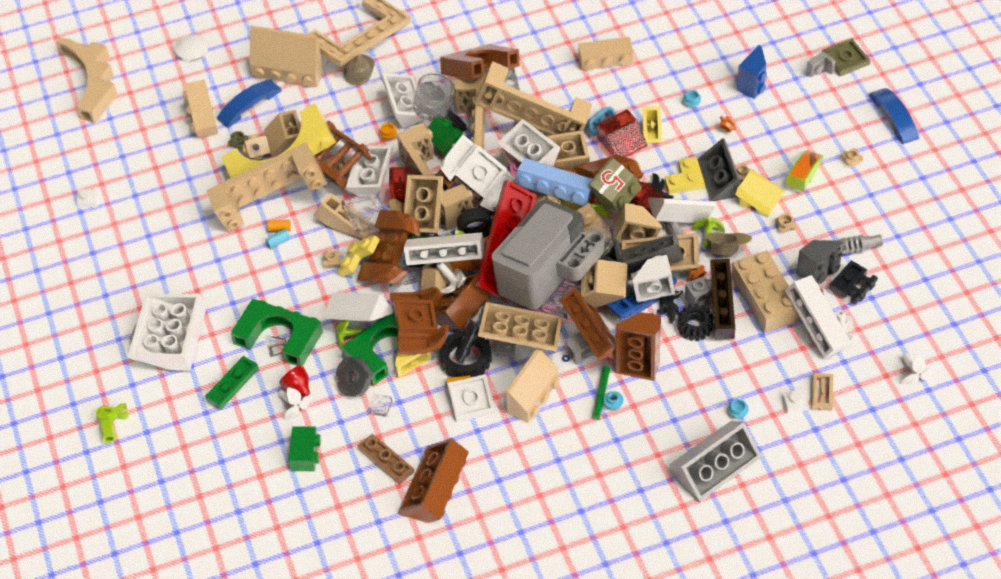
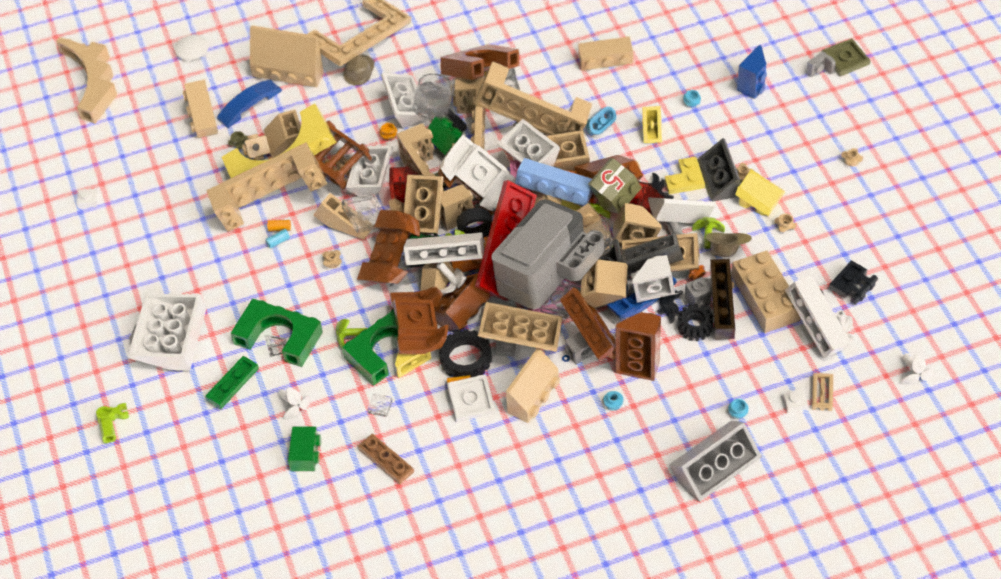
red helmet [279,365,311,397] -> none
white slope [323,292,394,321] -> none
dark grey plate [336,357,374,397] -> none
light yellow plate [337,235,380,276] -> none
dark orange slope [398,438,469,523] -> none
black plate [454,319,480,363] -> none
green bar [592,366,610,420] -> none
clear red slope [597,109,647,157] -> none
orange plate [719,116,737,132] -> none
slope [786,150,824,191] -> none
dark grey slope [796,240,843,284] -> none
light grey hinge [836,234,883,255] -> none
blue slope [870,88,920,144] -> none

